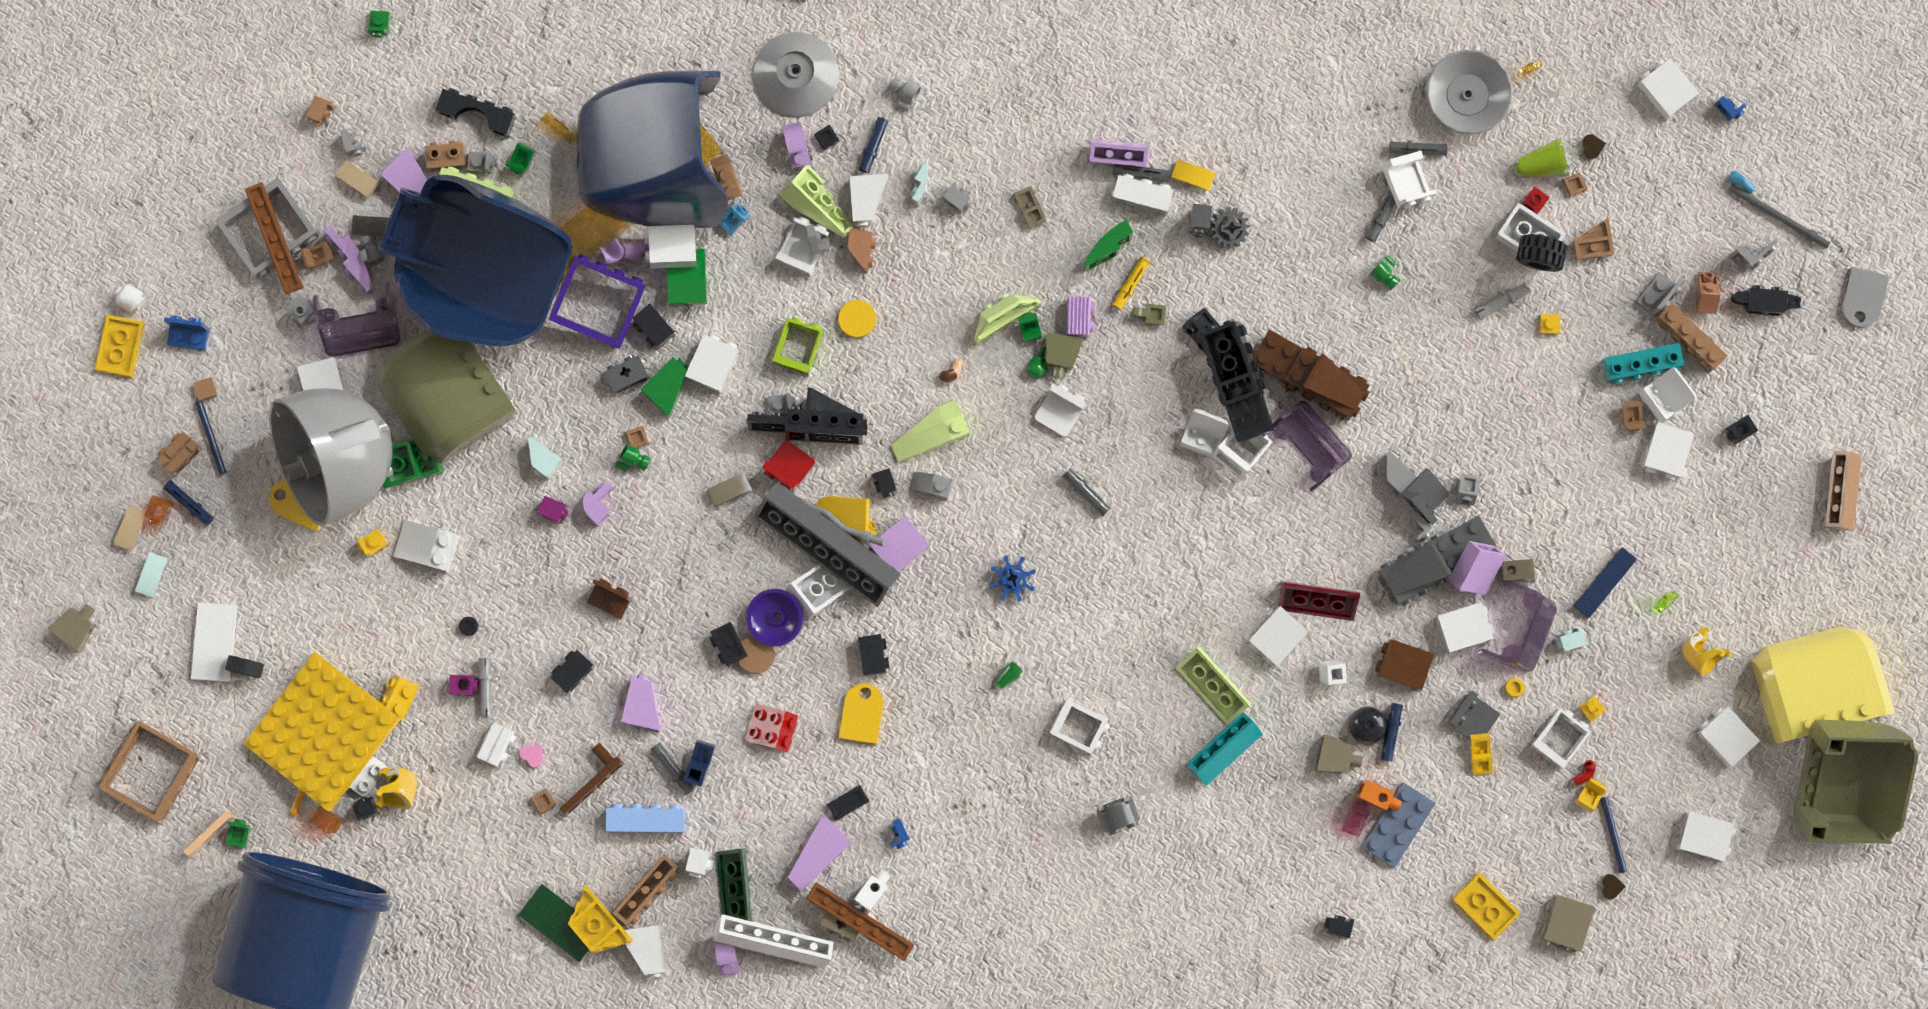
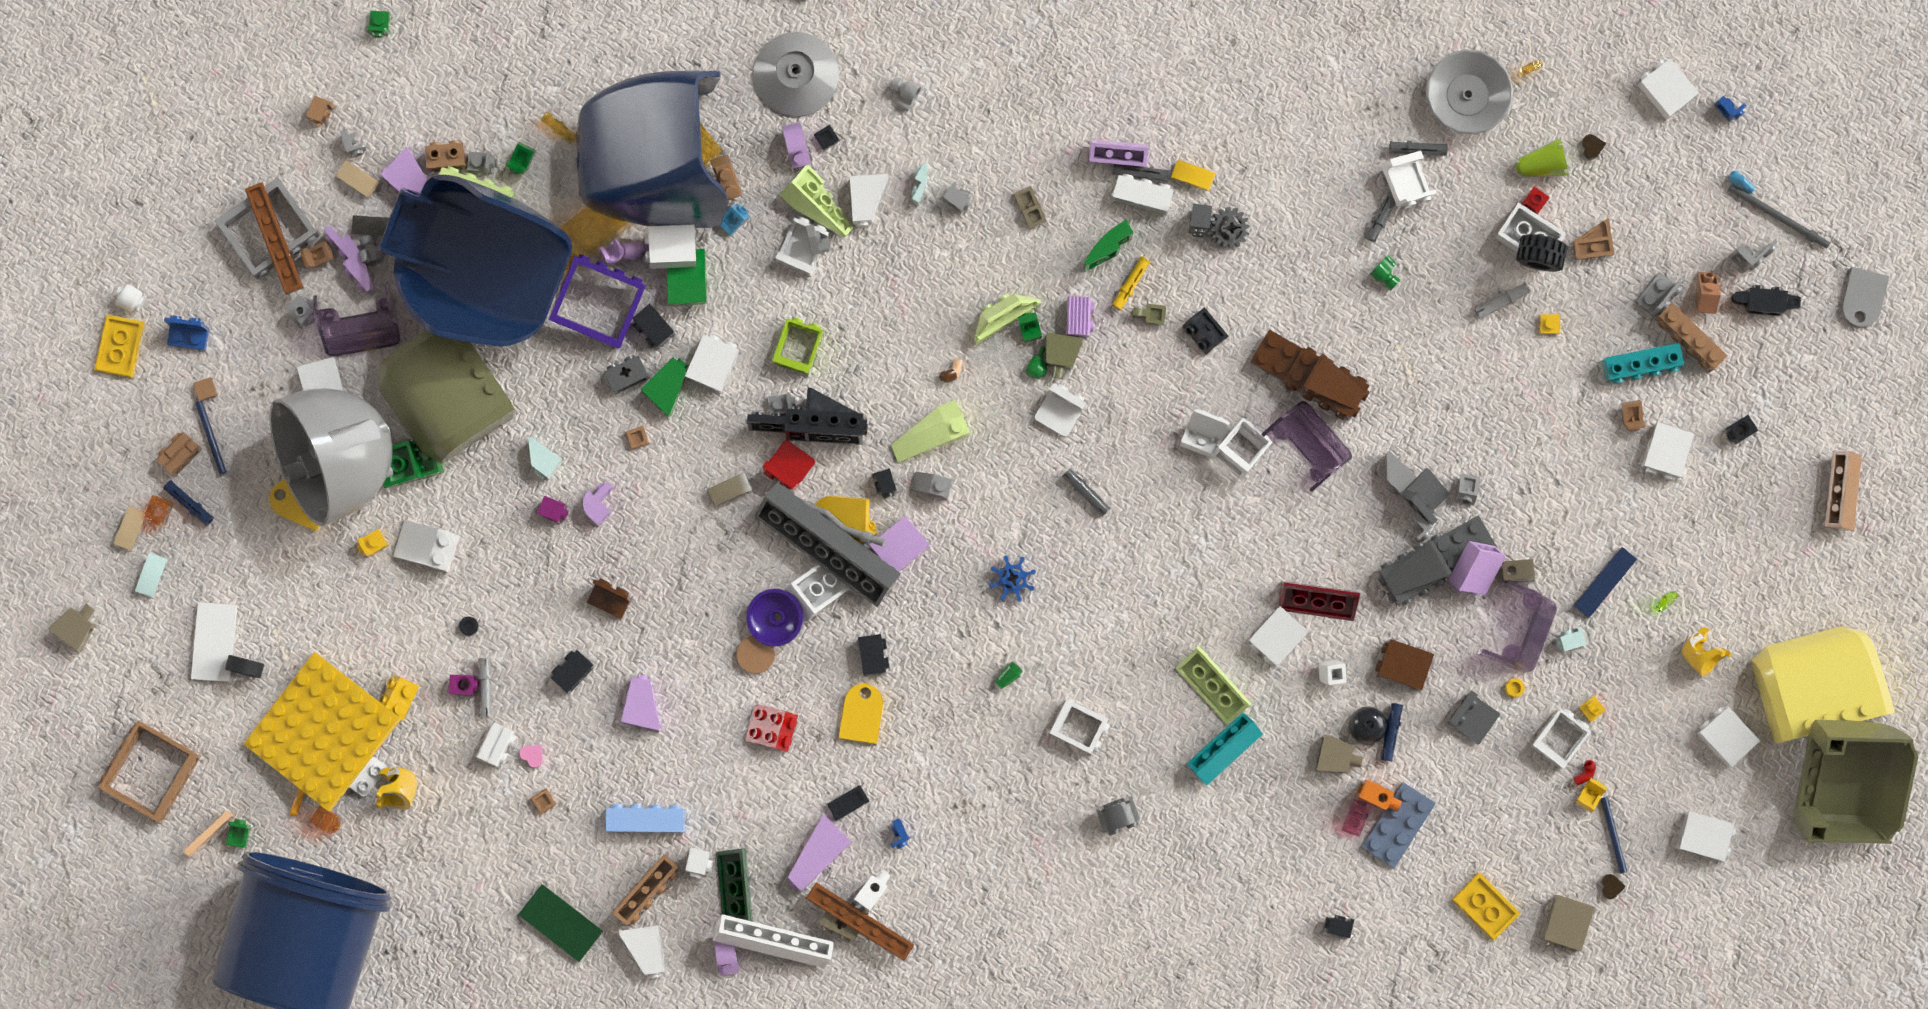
black brick [352,796,379,821] -> none
black arch [435,88,516,138] -> none
reddish brown piece [559,743,625,816] -> none
yellow wing [568,885,634,954] -> none
green piece [614,444,651,472] -> none
dark grey pin [651,742,695,795] -> none
dark blue brick [683,739,716,787] -> none
black bracket [709,621,748,667] -> none
yellow tile [839,300,876,338] -> none
nougat slope [847,229,876,273] -> none
dark blue pin [858,117,889,174] -> none
black wedge [1200,319,1275,443] -> none
white brick [1435,602,1495,654] -> none
yellow slope [1470,733,1492,775] -> none
medium nougat tile [1562,172,1588,198] -> none
white bracket [1638,367,1696,423] -> none

